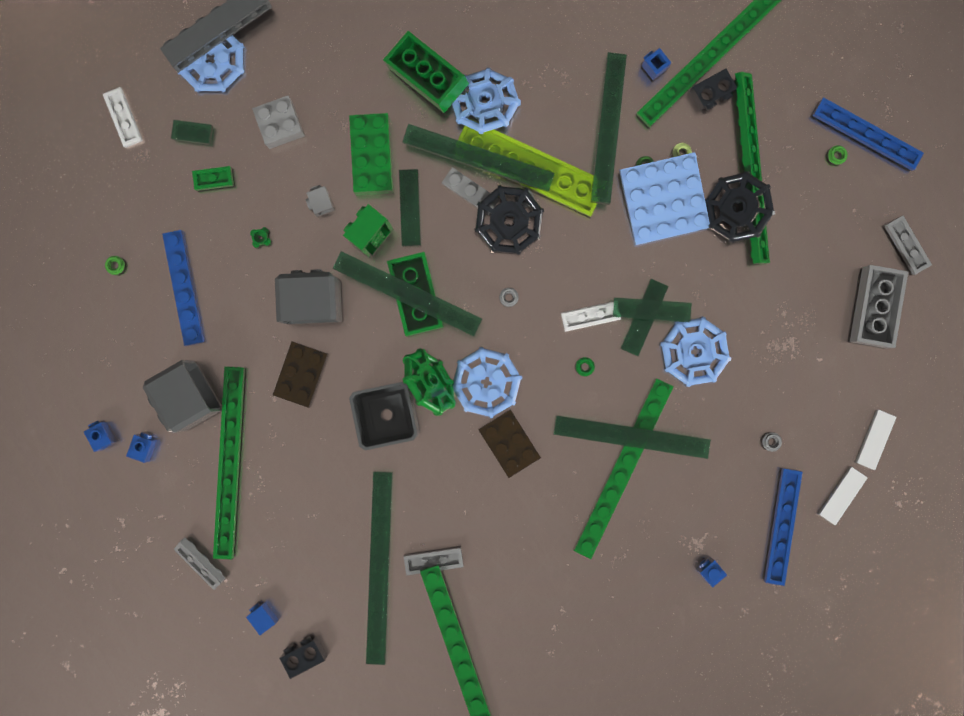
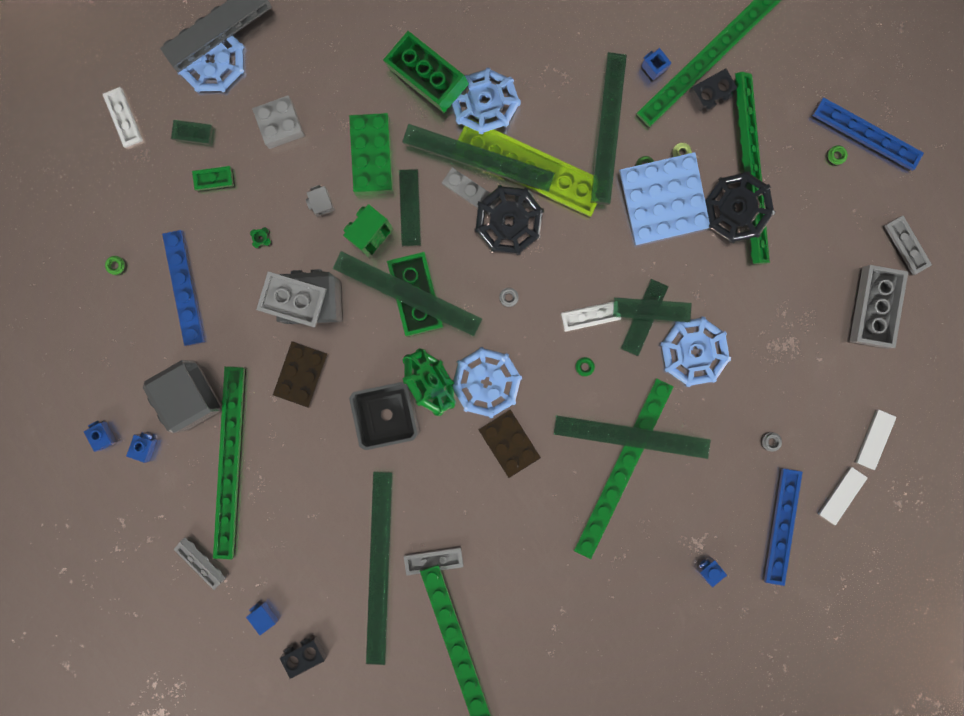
none -> light grey plate [256,271,327,327]

